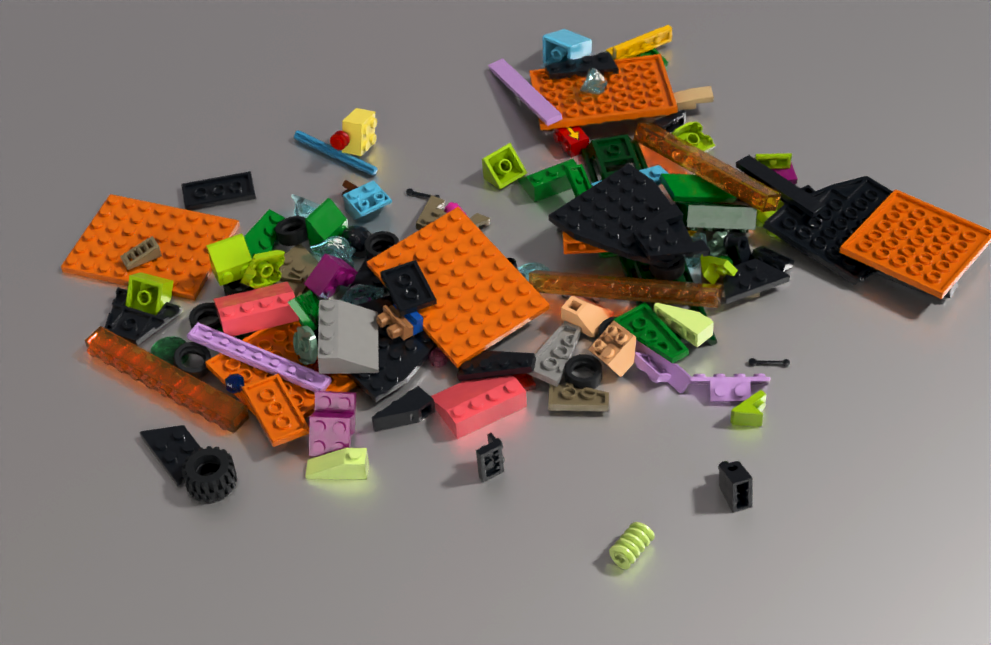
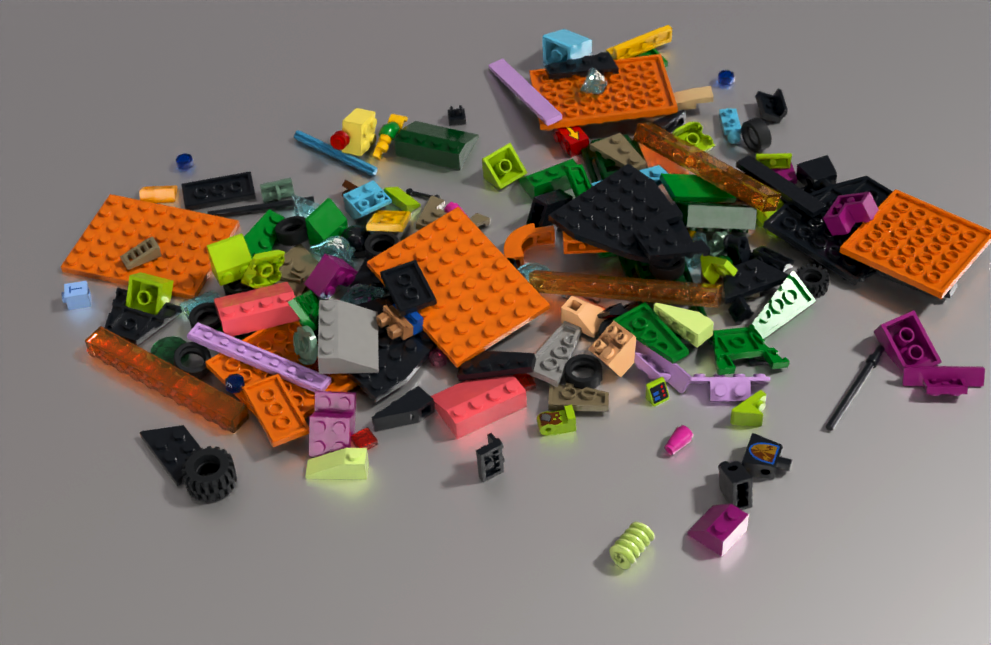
none -> light blue brick [61,281,91,310]
none -> light orange slope [139,185,178,203]
none -> clear blue tile [176,153,194,170]
none -> clear light blue slope [179,290,219,319]
none -> black bar [207,196,315,217]
none -> sand green hips [260,178,295,203]
none -> clear red tile [351,427,378,450]
none -> yellow tile [366,210,411,232]
none -> yellow piece [372,114,408,160]
none -> lime slope [384,187,421,212]
none -> dark green slope [394,121,479,170]
none -> black tile [447,105,466,126]
none -> orange arch [504,223,555,270]
none -> black slope [526,189,573,228]
none -> lime leg [536,405,576,436]
none -> dark tan wing [590,133,647,170]
none -> black slope [597,301,639,319]
none -> slope [645,377,669,406]
none -> dark pink cone [664,425,693,455]
none -> magenta slope [687,504,749,557]
none -> green wing [712,327,790,375]
none -> clear blue tile [718,70,734,86]
none -> medium azure plate [719,108,741,144]
none -> black tile [728,296,754,324]
none -> black tyre [741,117,772,153]
none -> black torso [742,433,792,479]
none -> wing [749,270,816,339]
none -> black bracket [755,89,788,123]
none -> black torso [796,155,837,191]
none -> black tyre [796,264,830,298]
none -> magenta brick [823,192,879,236]
none -> black bar [826,345,885,431]
none -> magenta slope [873,310,942,373]
none -> magenta bracket [902,366,985,396]

